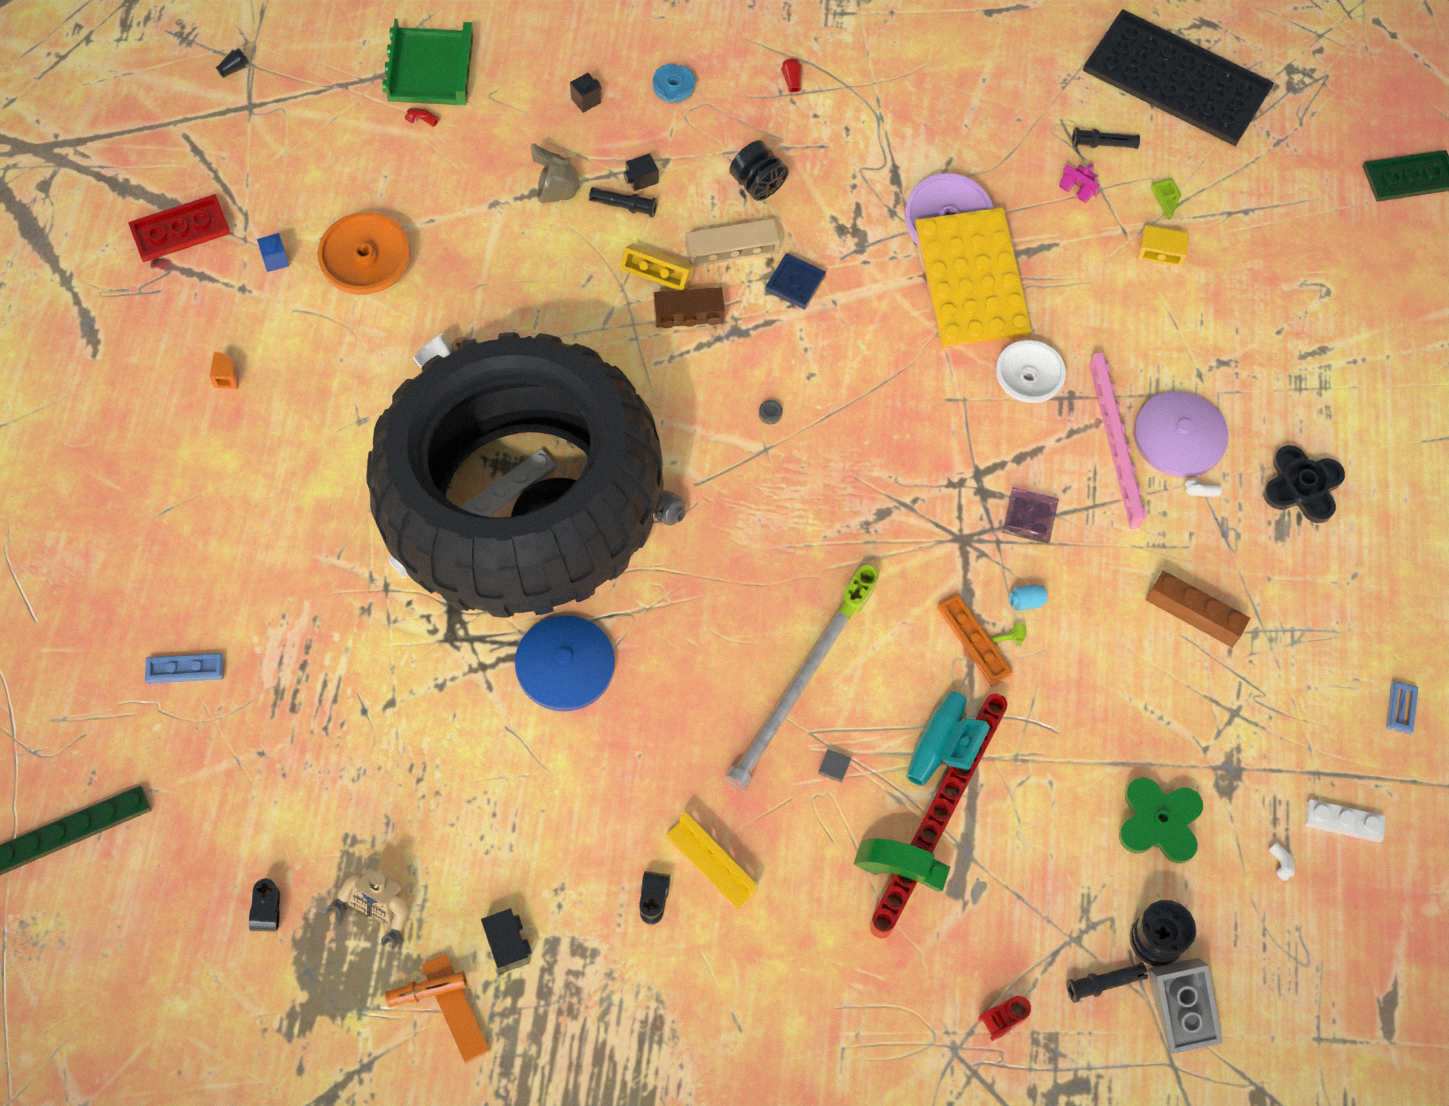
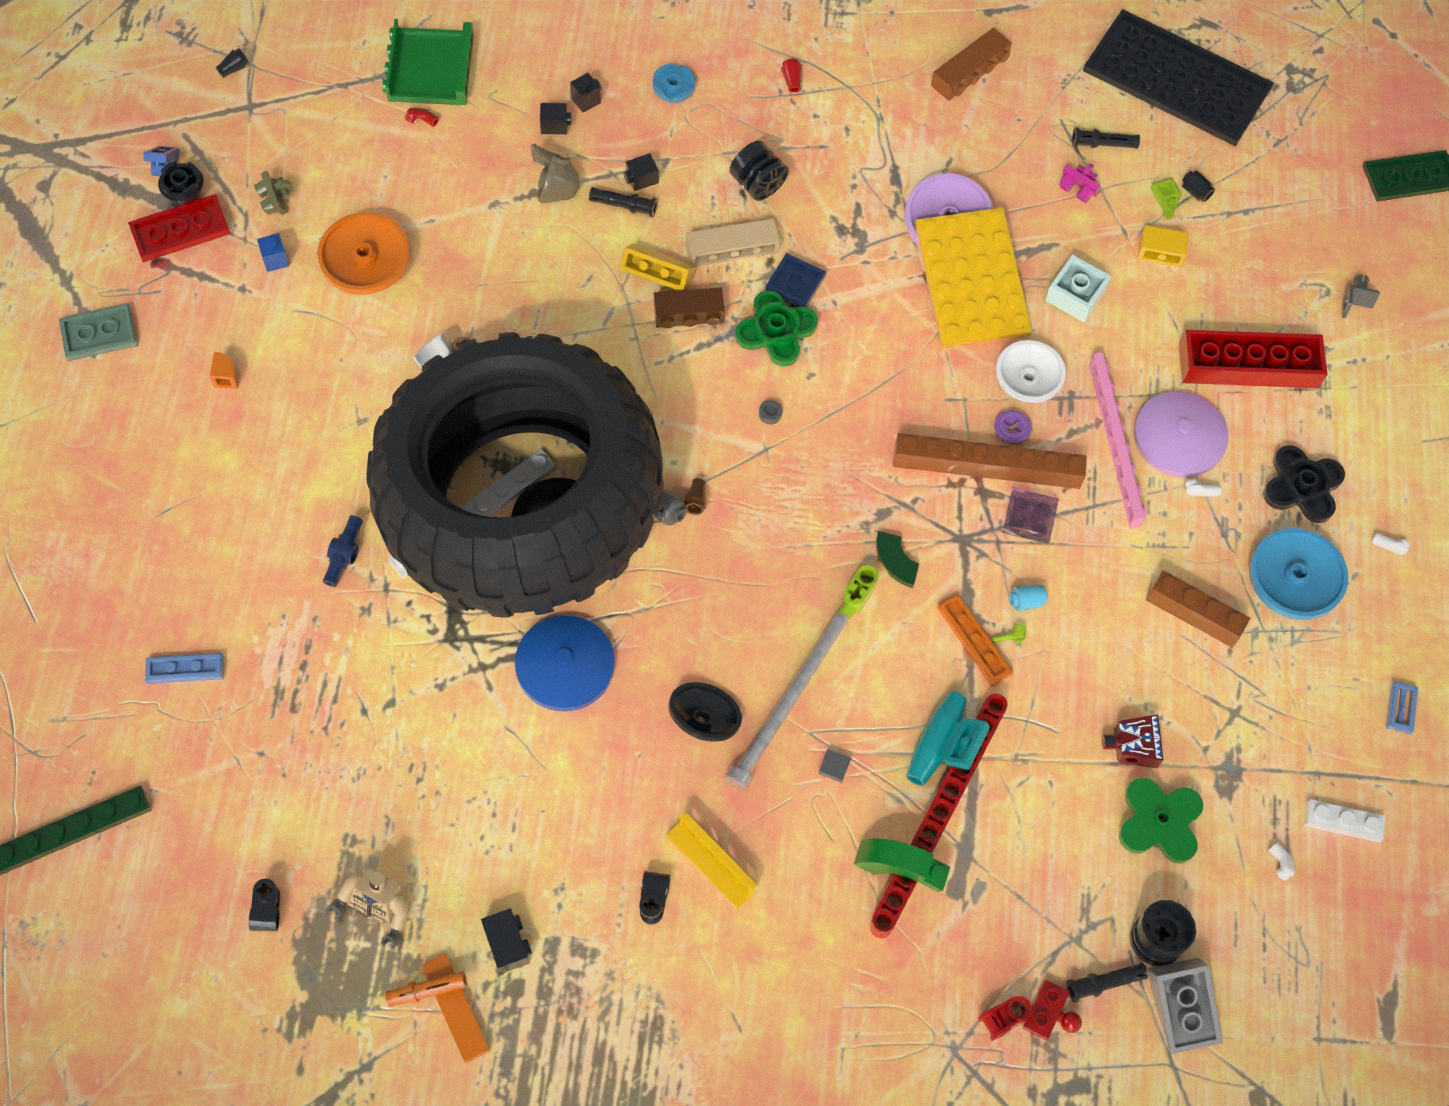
none -> sand green tile [59,303,138,361]
none -> blue slope [144,146,180,176]
none -> black cone [158,161,204,206]
none -> olive hips [254,170,293,215]
none -> dark blue pin [322,515,363,587]
none -> black brick [540,103,572,135]
none -> black dish [668,682,742,742]
none -> reddish brown cone [684,478,707,515]
none -> green plant [735,290,818,367]
none -> dark green tile [876,531,919,588]
none -> dark orange brick [893,433,1087,489]
none -> dark orange brick [931,27,1012,101]
none -> medium lavender gear [994,410,1032,445]
none -> red plate [1023,980,1082,1041]
none -> light aqua brick [1045,254,1112,323]
none -> torso [1101,715,1164,768]
none -> red brick [1179,330,1328,388]
none -> black brick [1182,170,1216,203]
none -> dark azure dish [1249,528,1348,620]
none -> dark grey bracket [1342,274,1380,318]
none -> white arm [1373,533,1410,555]

